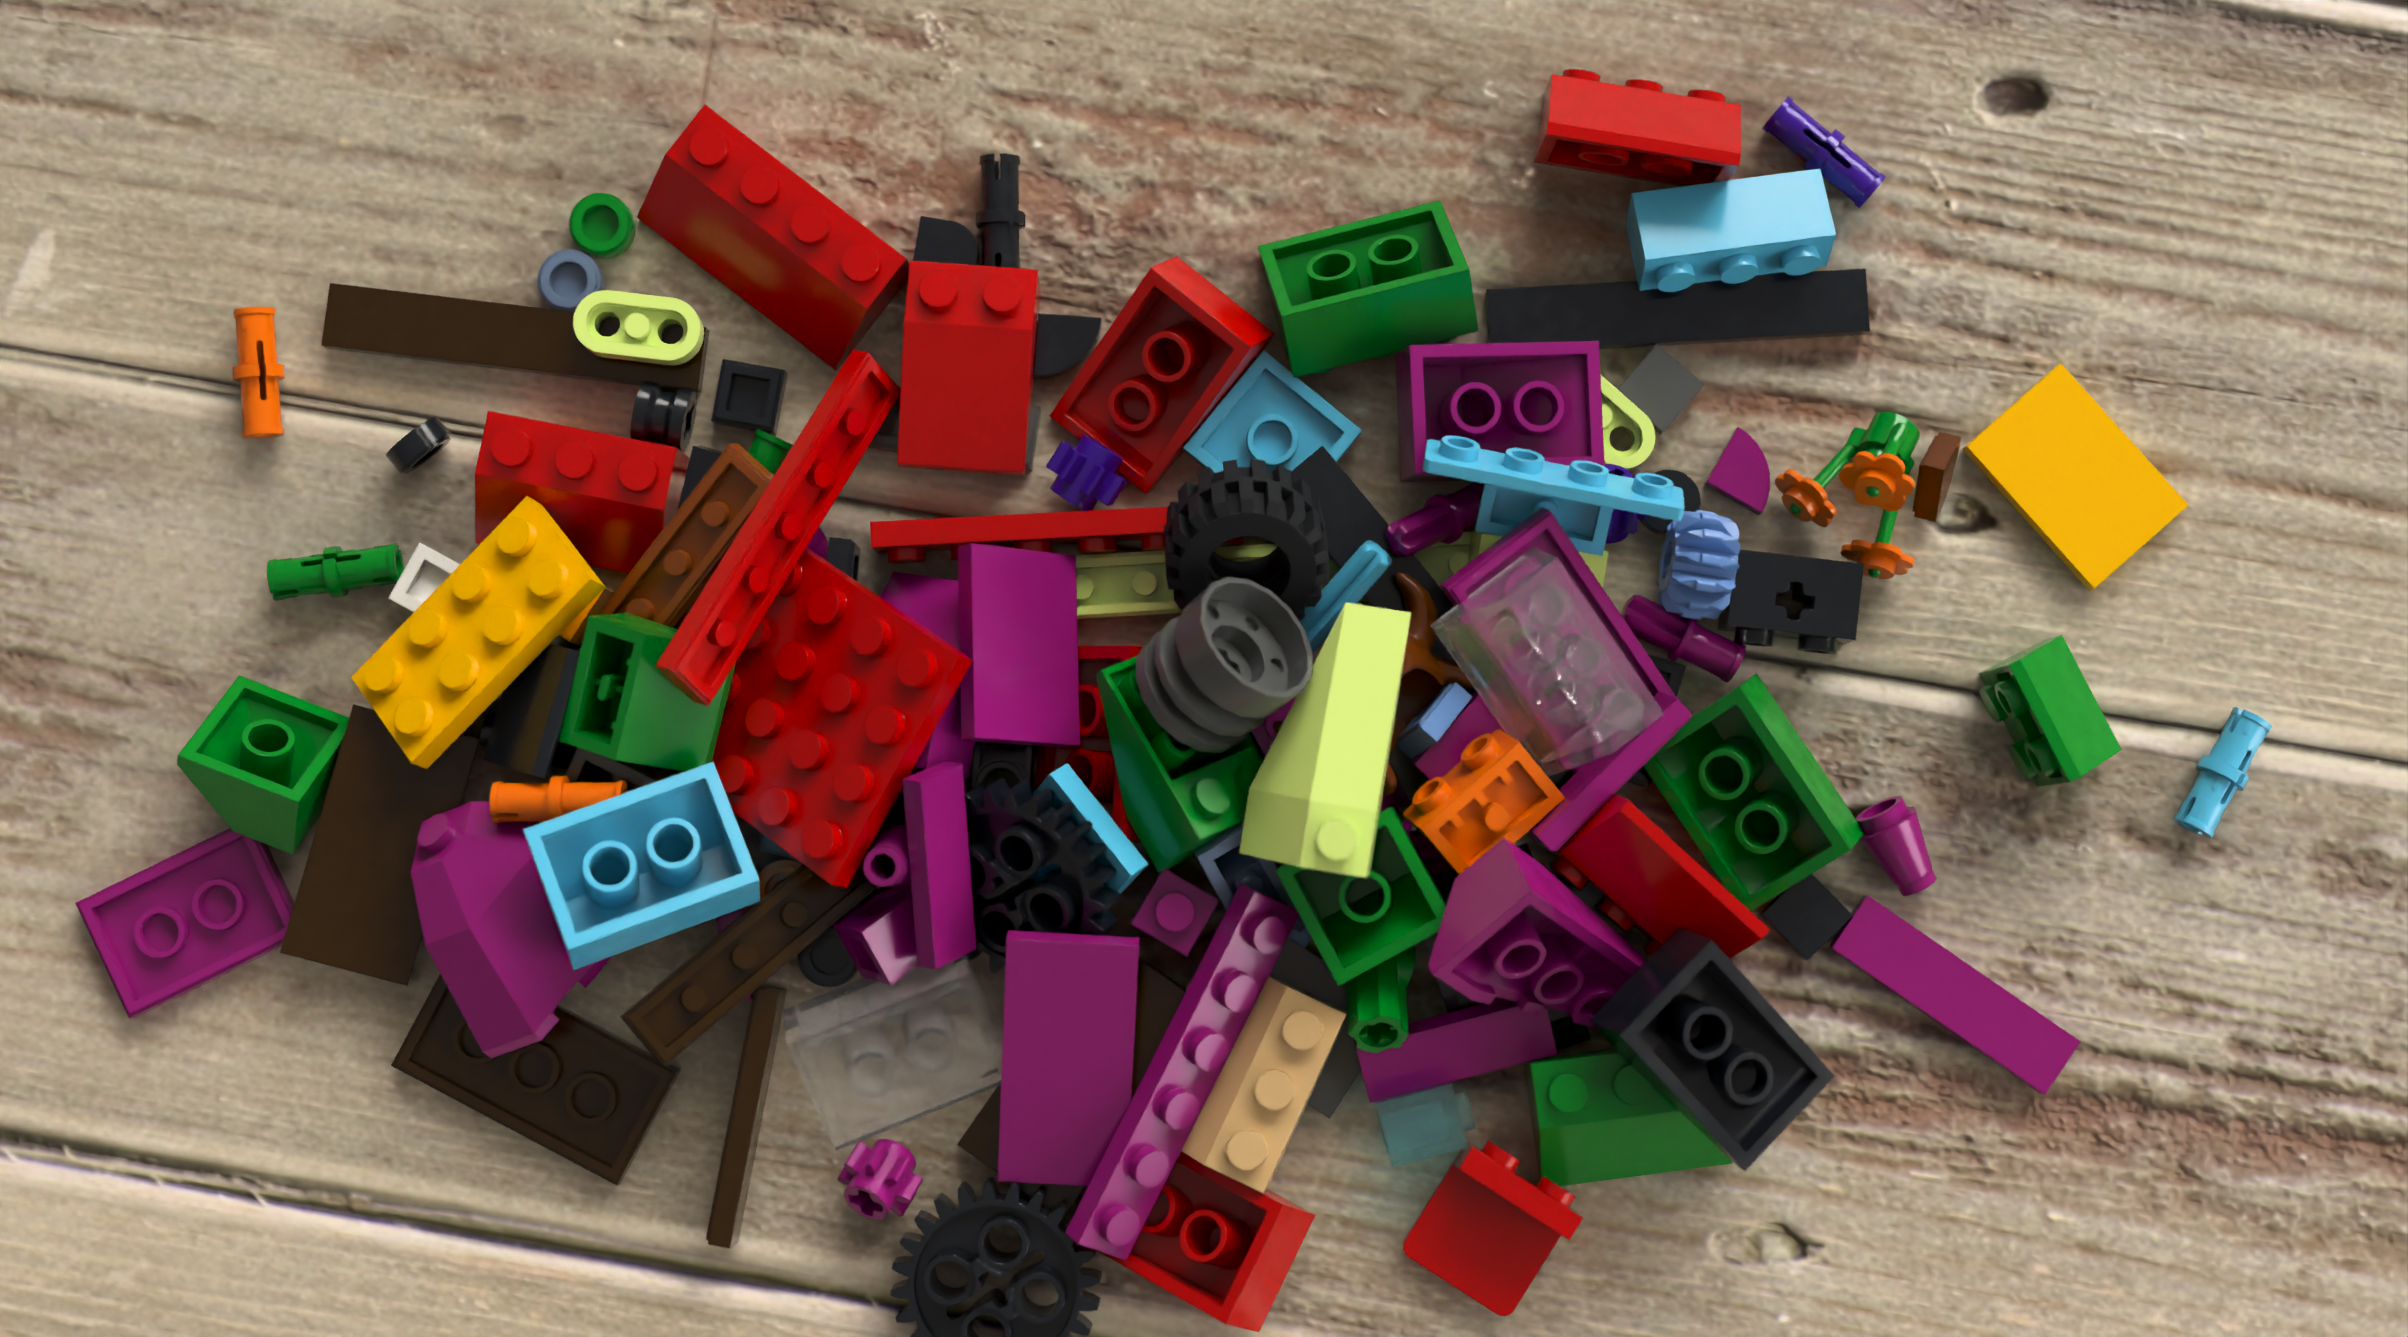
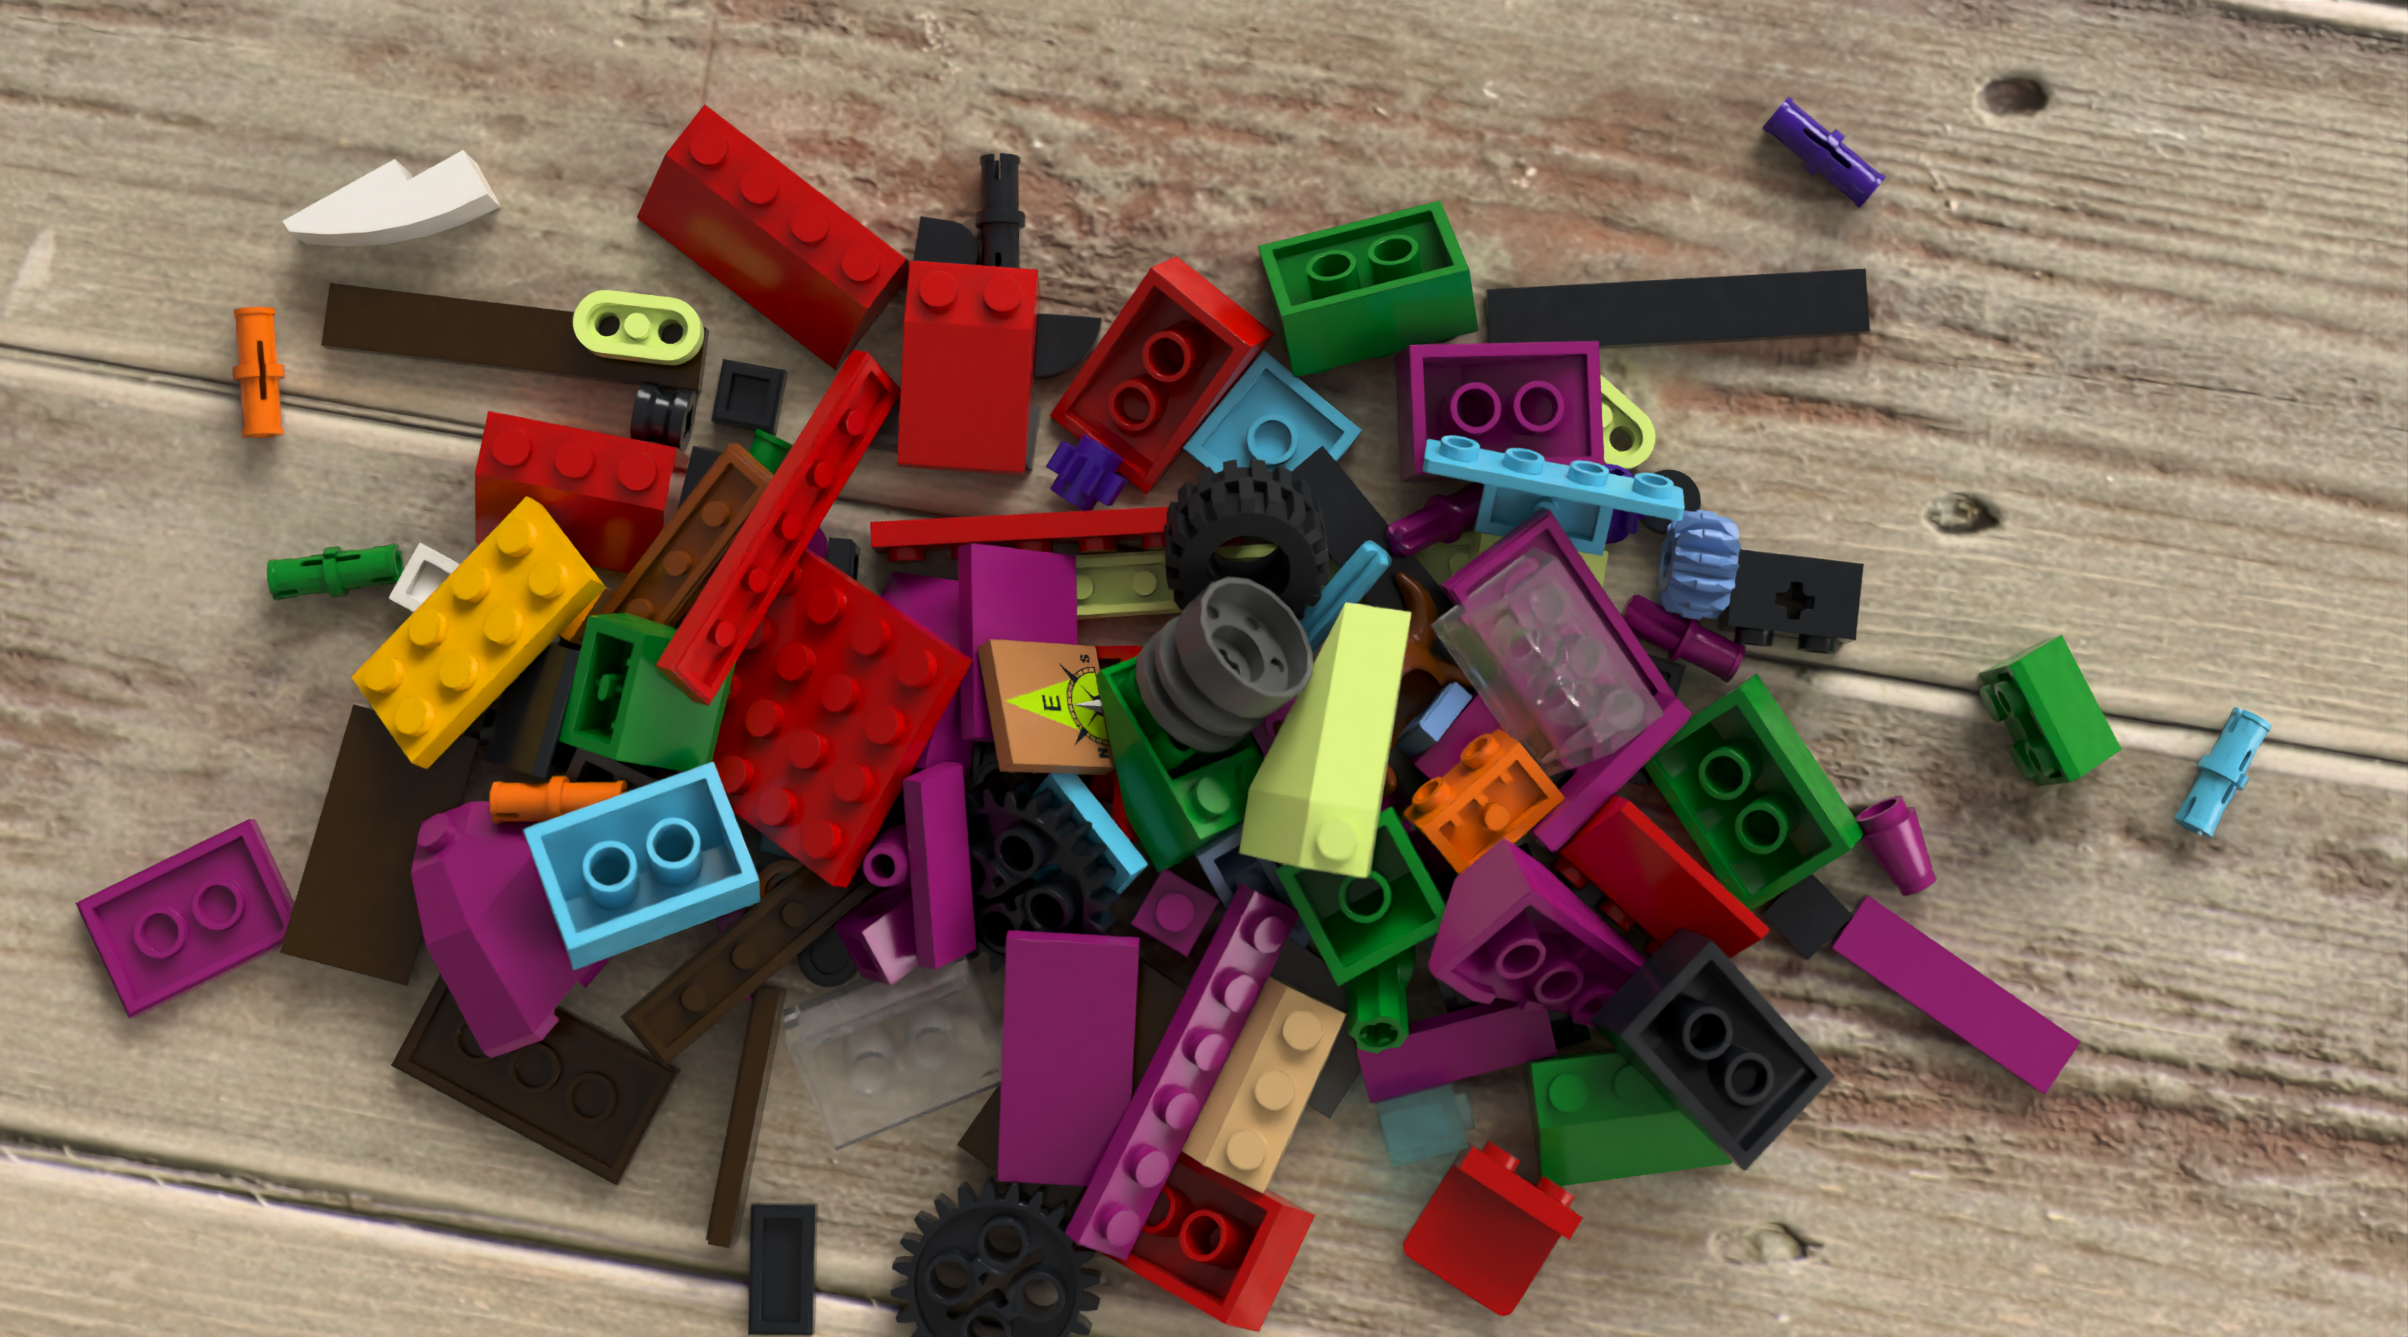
green slope [177,675,349,854] -> none
black tile [386,416,451,474] -> none
sand blue tile [537,249,605,312] -> none
green tile [569,193,636,259] -> none
magenta gear [837,1139,923,1220] -> none
red slope [1534,69,1741,187] -> none
dark grey tile [1617,344,1705,435] -> none
medium azure brick [1626,168,1836,292] -> none
magenta tile [1704,427,1770,515] -> none
orange plant [1775,412,1920,579] -> none
reddish brown tile [1912,432,1961,522] -> none
yellow tile [1962,363,2188,590] -> none
none -> white slope [283,150,501,247]
none -> black tile [748,1202,818,1335]
none -> medium nougat tile [977,639,1116,775]

